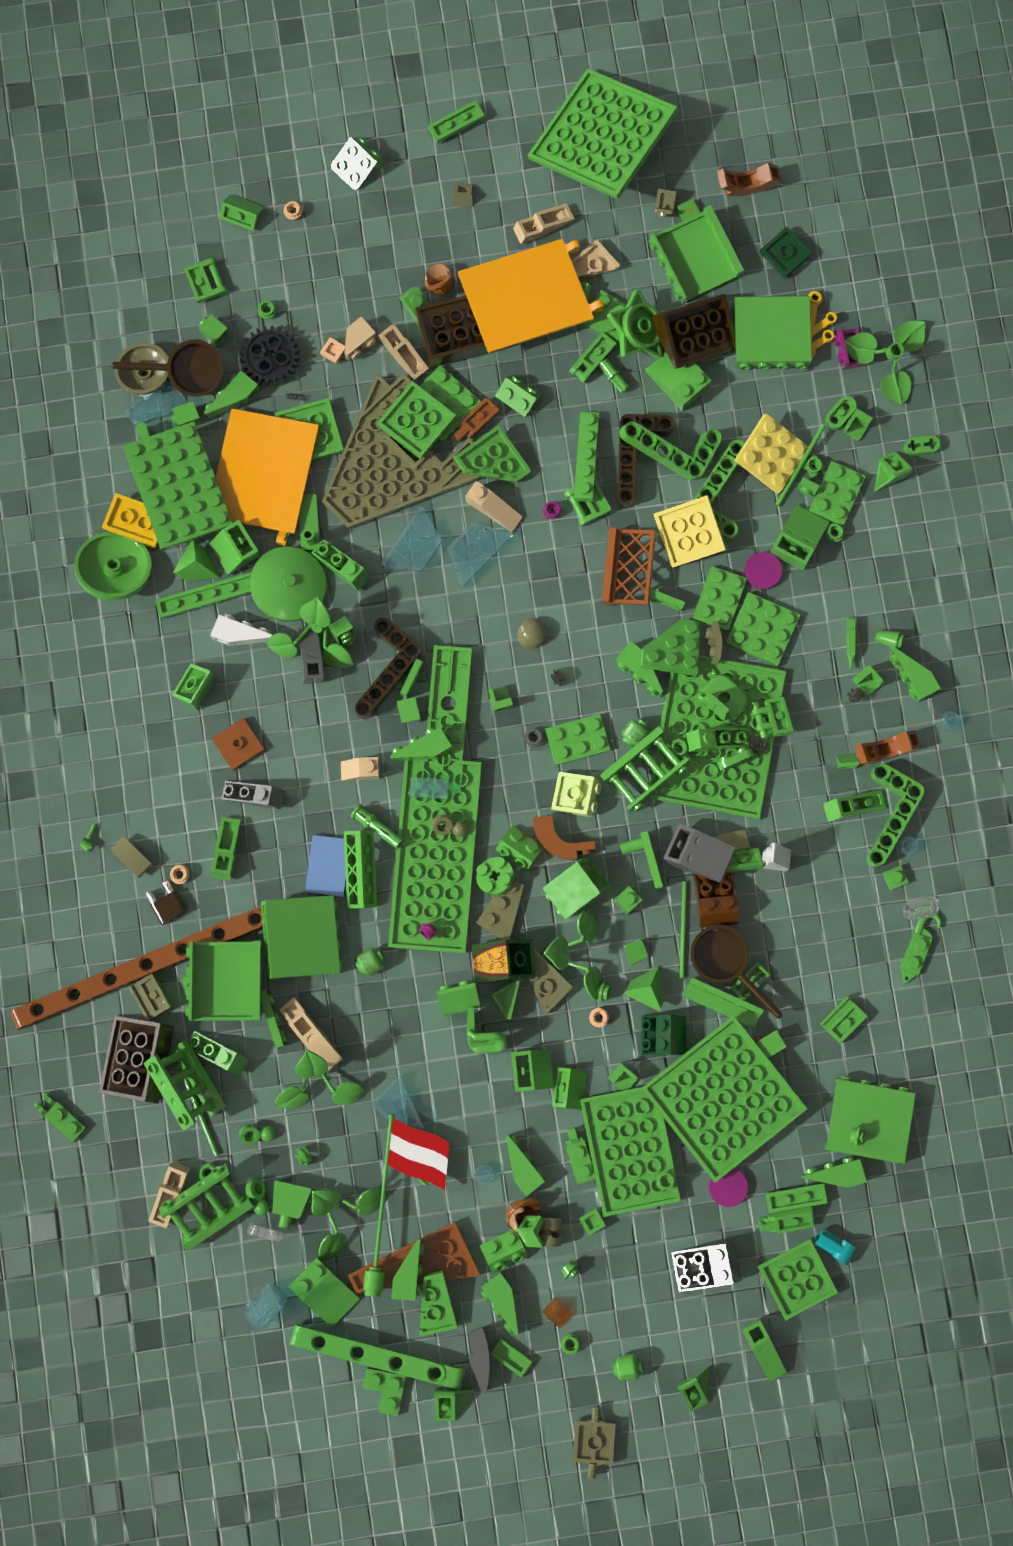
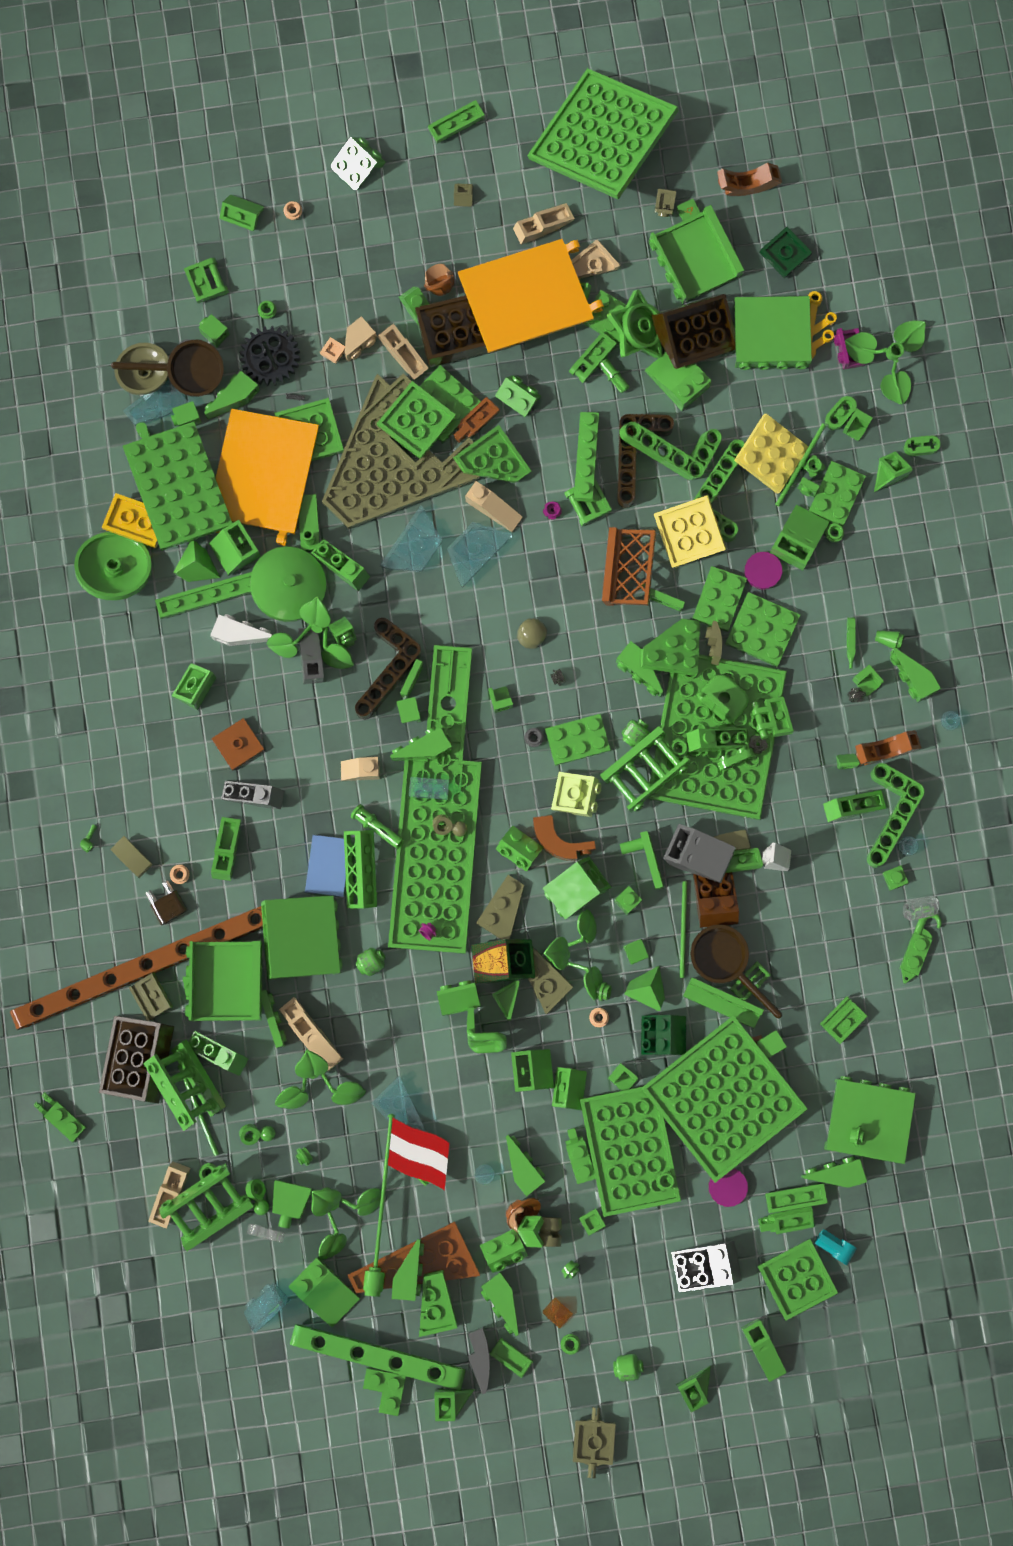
bright green plate [476,857,515,896] -> none

